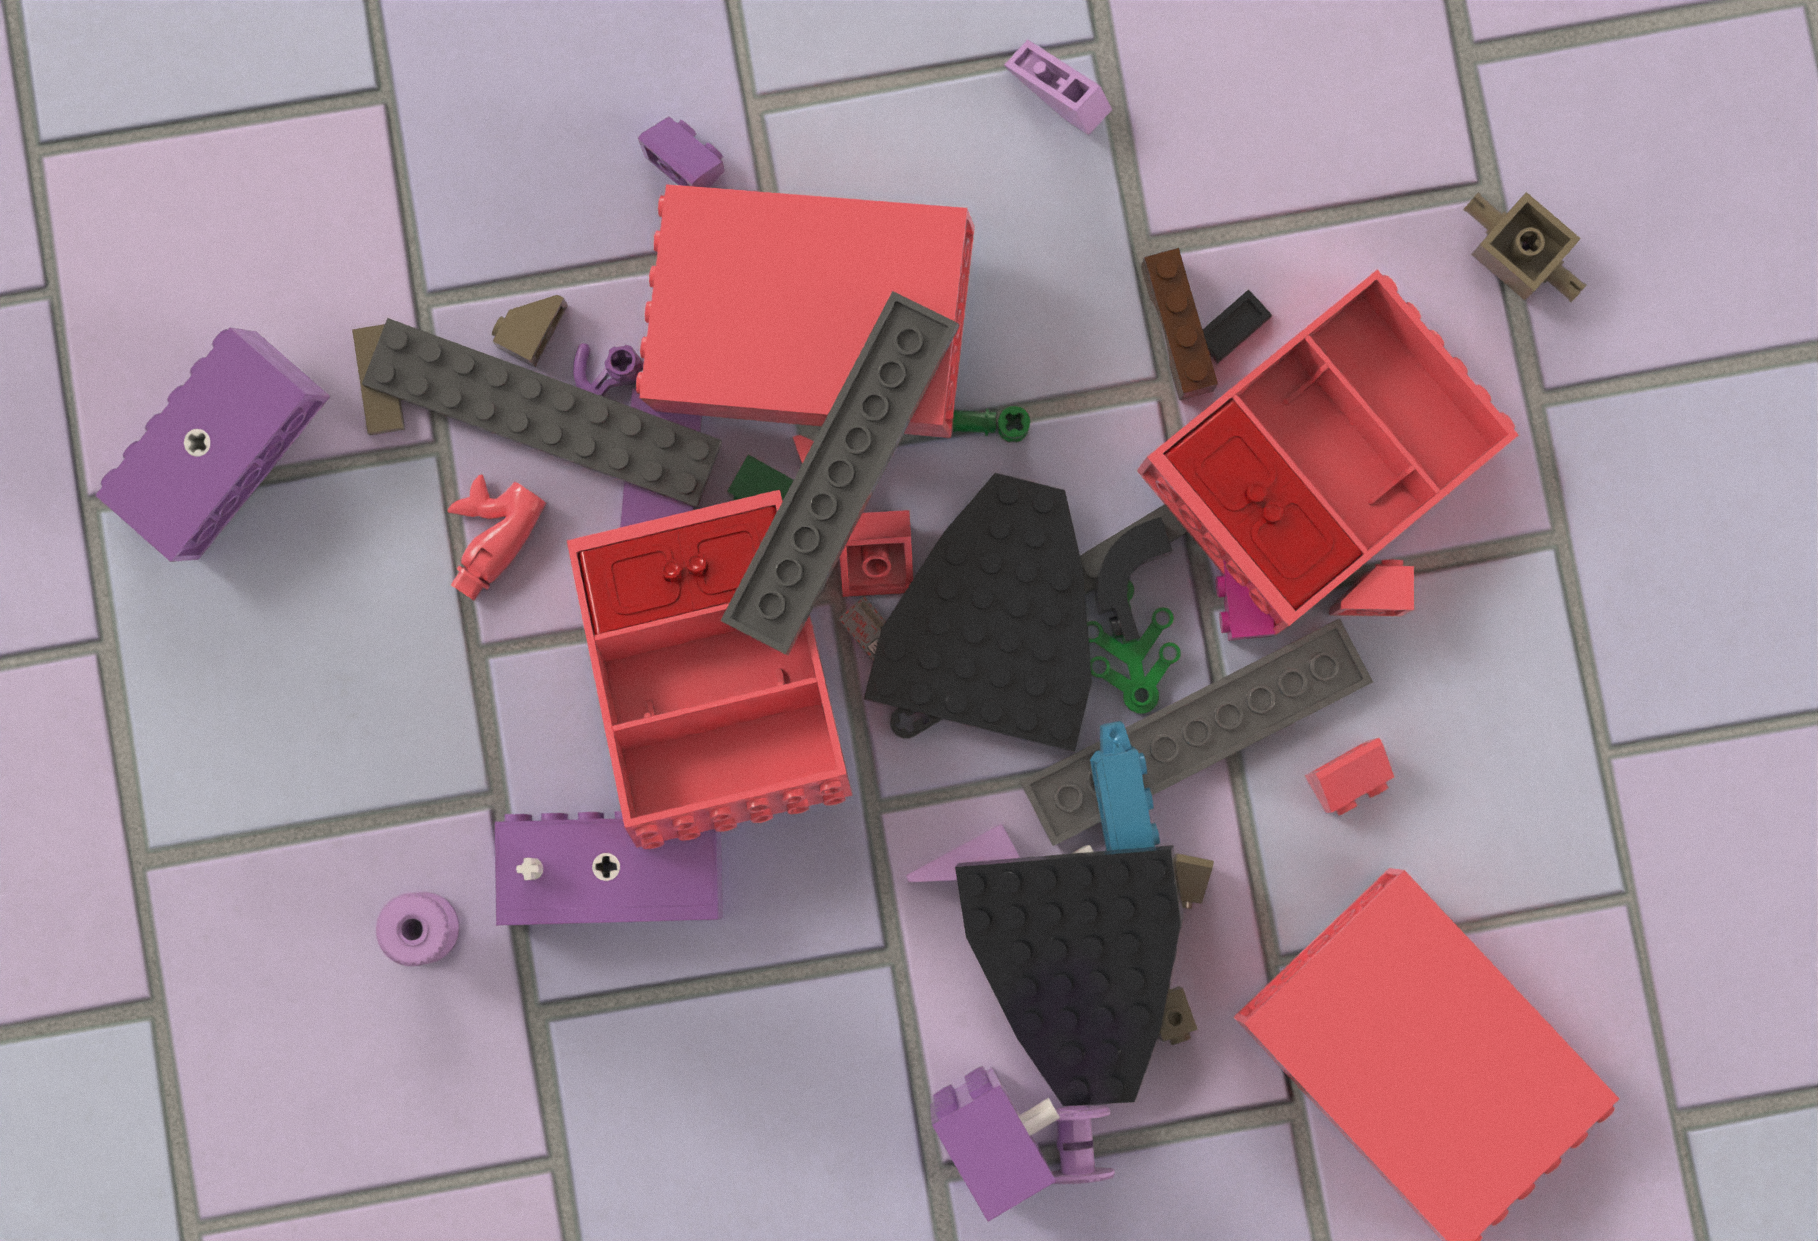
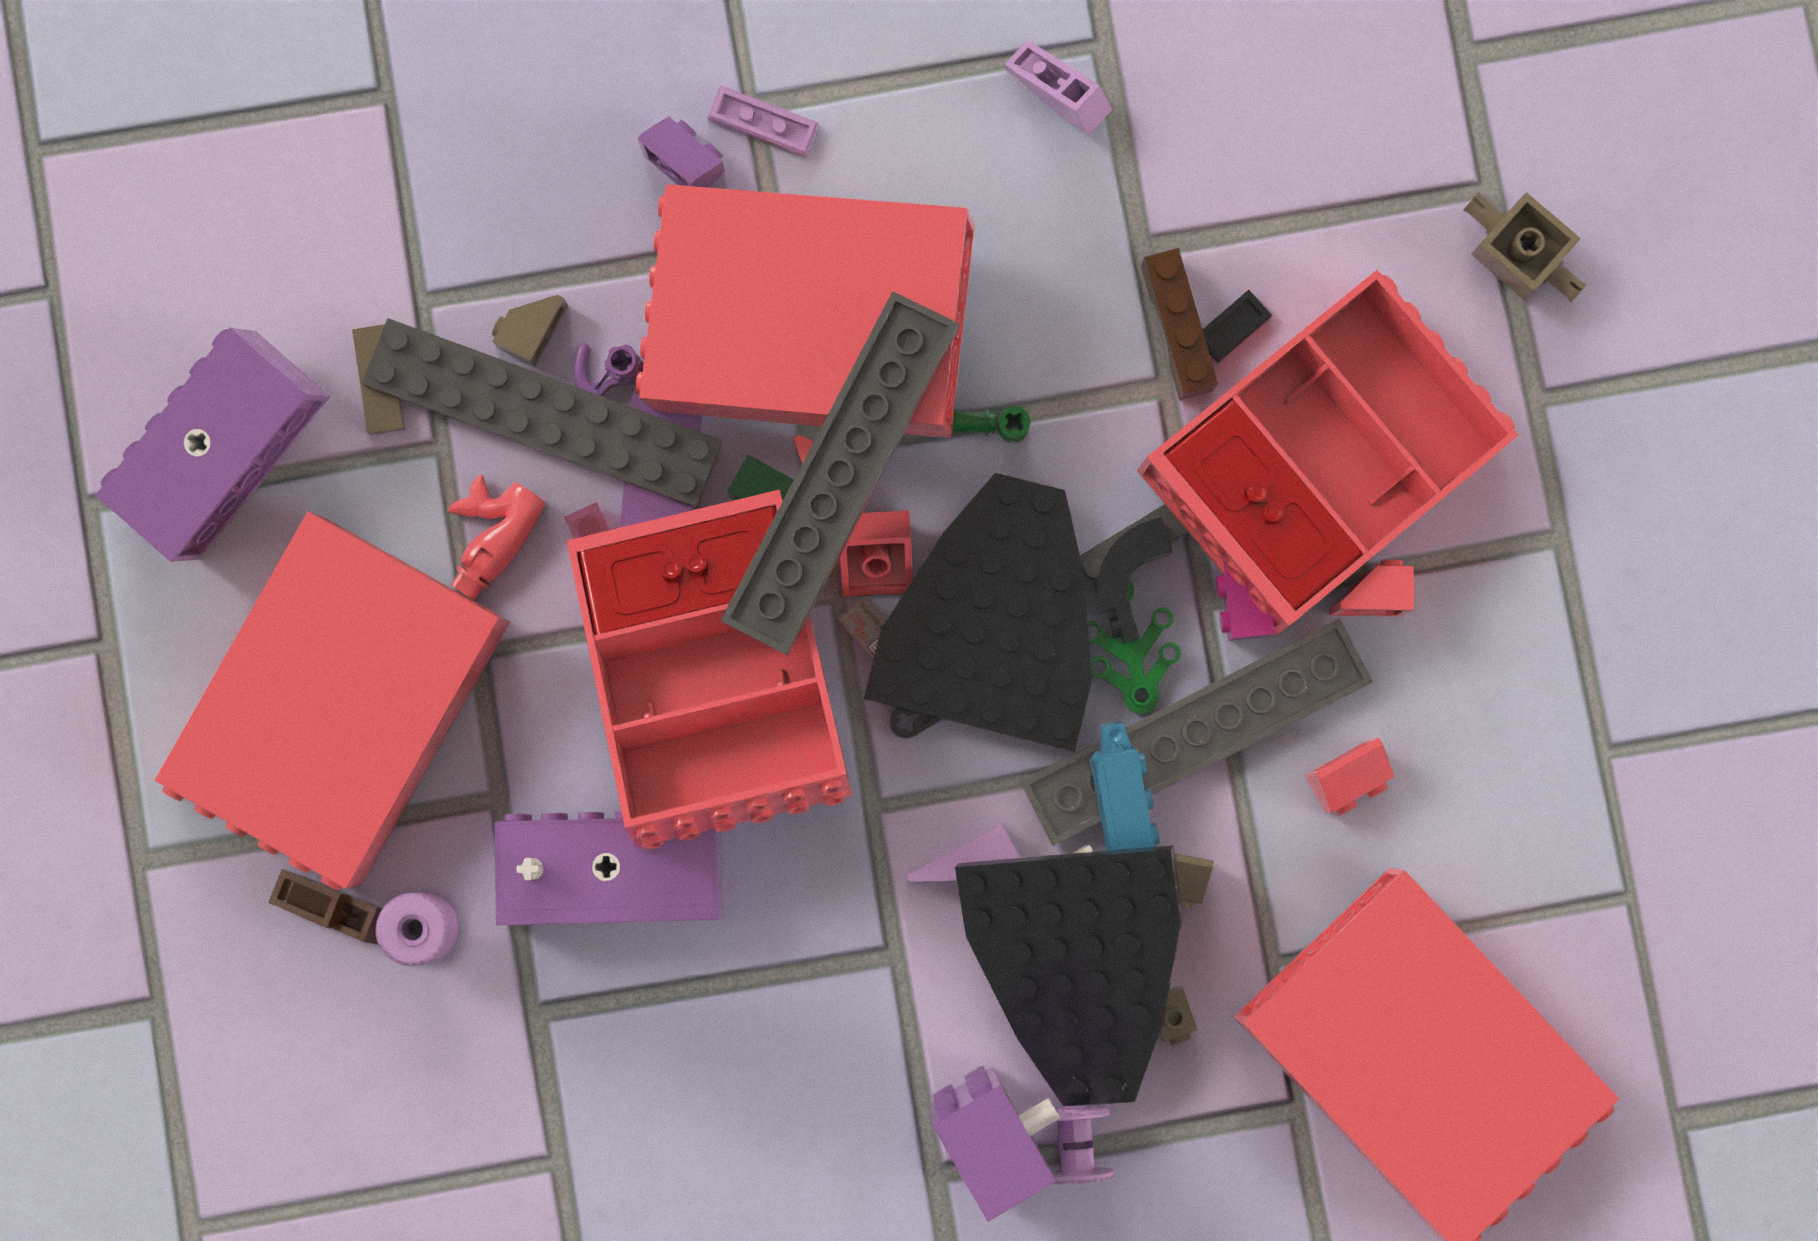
none -> coral container [154,511,510,891]
none -> reddish brown slope [268,869,384,945]
none -> clear pink plate [564,502,610,539]
none -> lavender tile [707,85,819,158]

